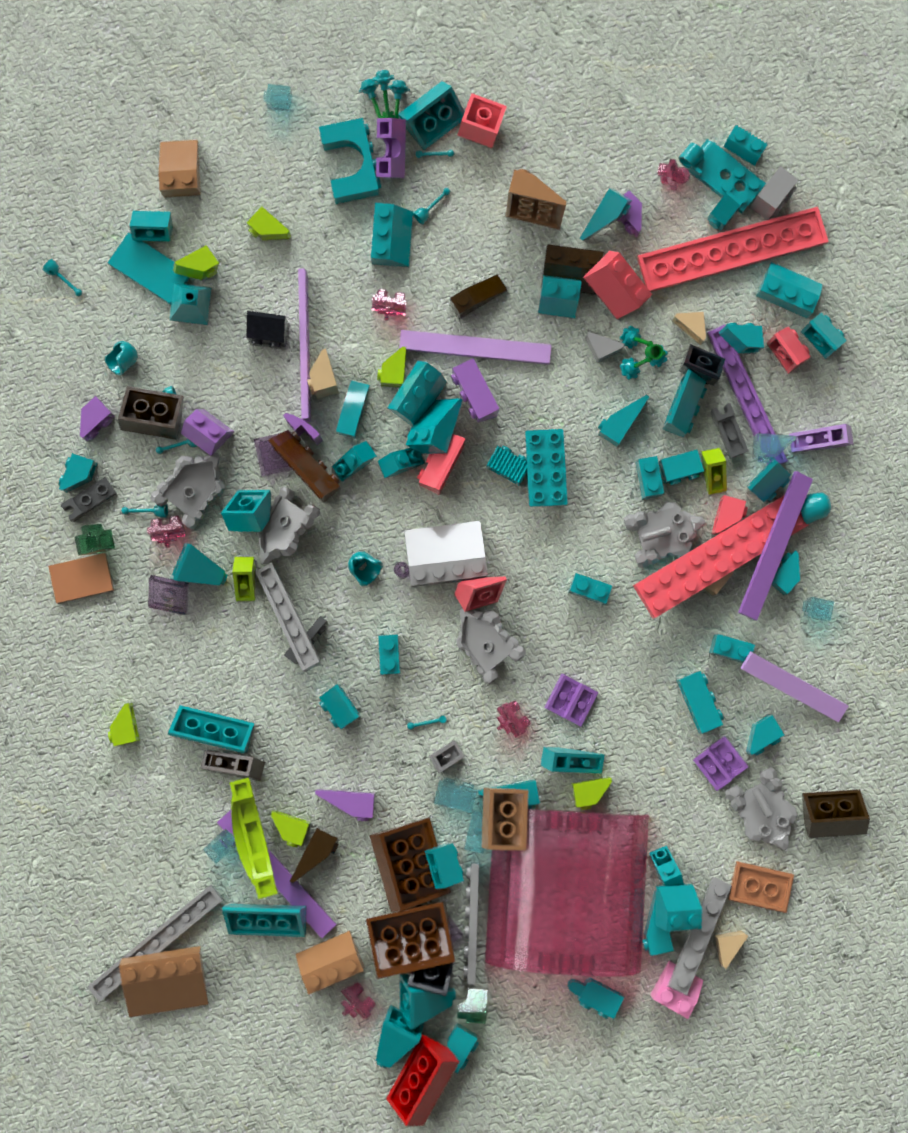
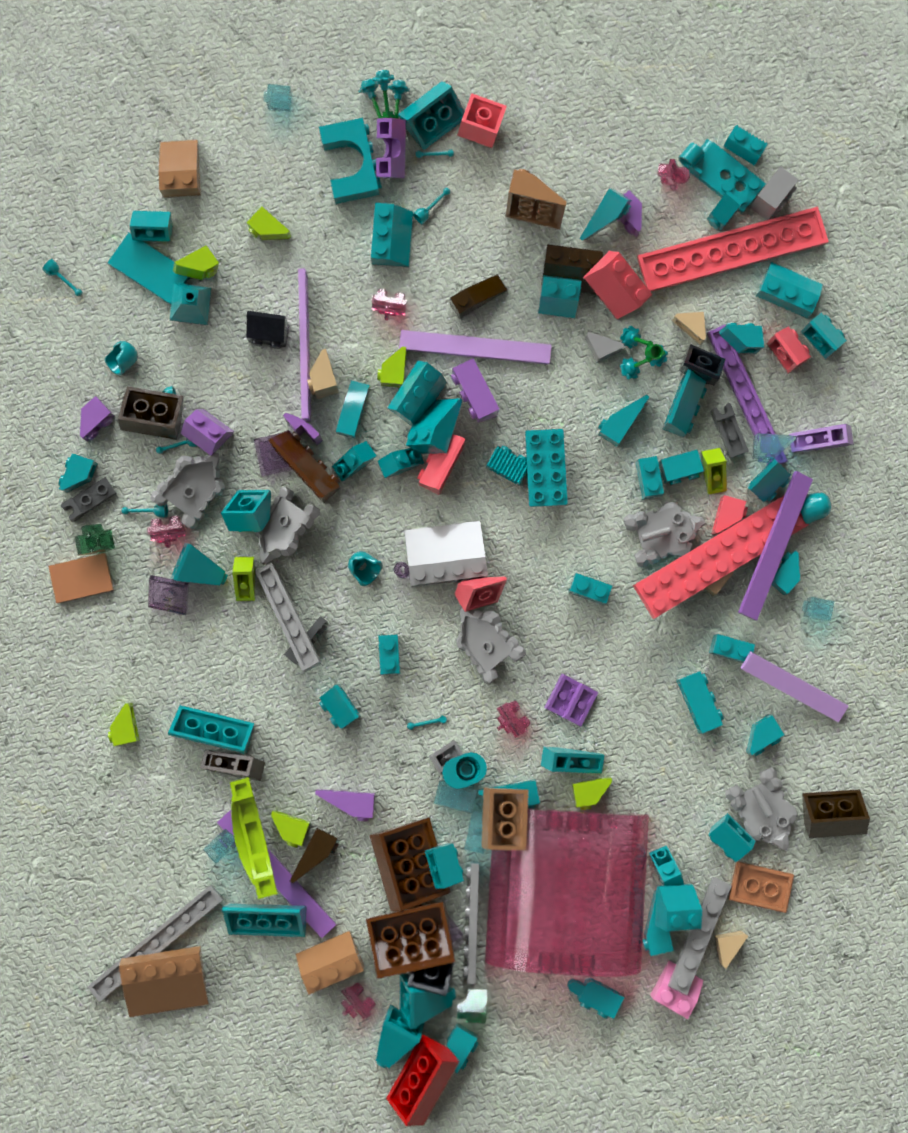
medium lavender slope [693,735,749,791] -> none
none -> teal piece [442,752,487,789]
none -> teal brick [708,813,756,862]

